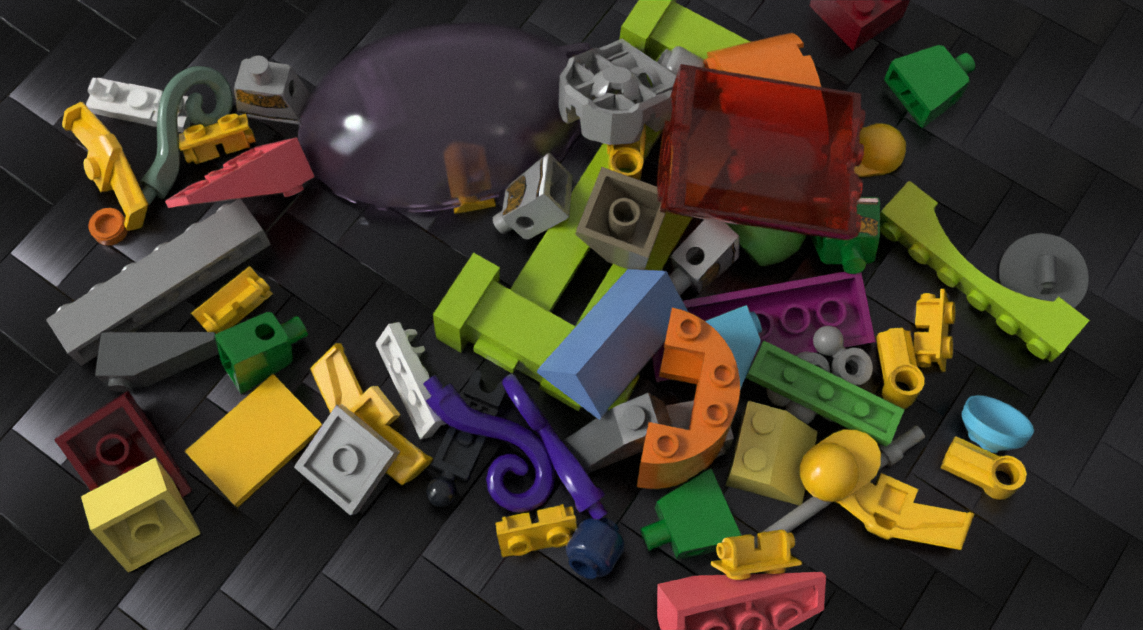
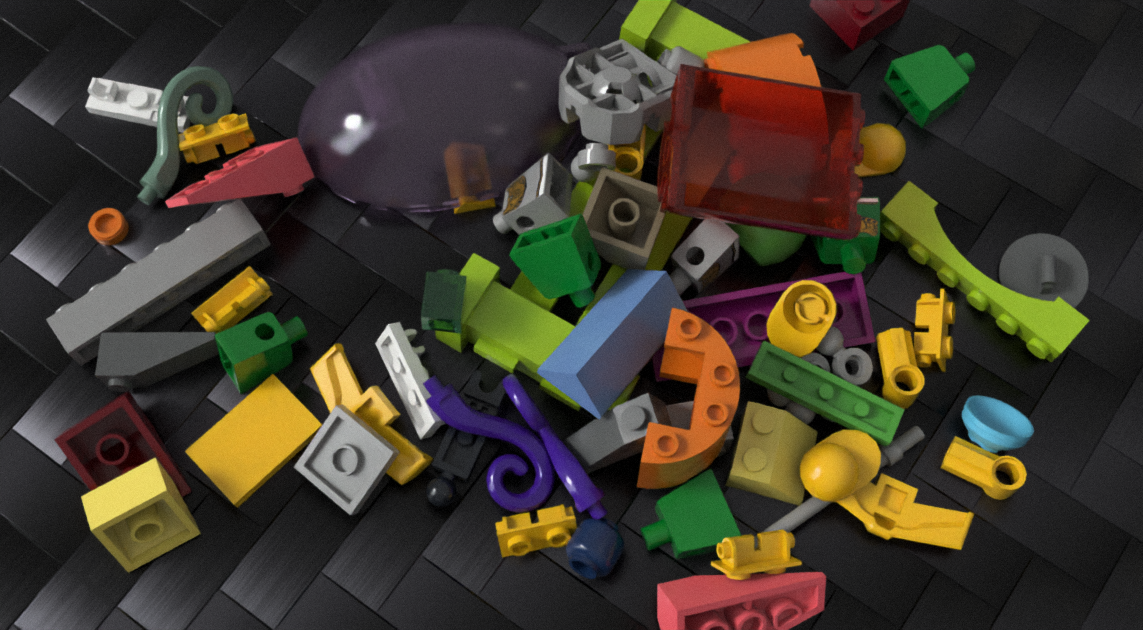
yellow plate [62,102,148,231] -> none
light grey torso [234,56,311,125] -> none
medium azure slope [705,305,762,389] -> none
none -> clear green brick [421,269,467,334]
none -> green torso [509,214,601,307]
none -> light grey plate [571,143,616,182]
none -> yellow cap [766,280,837,357]

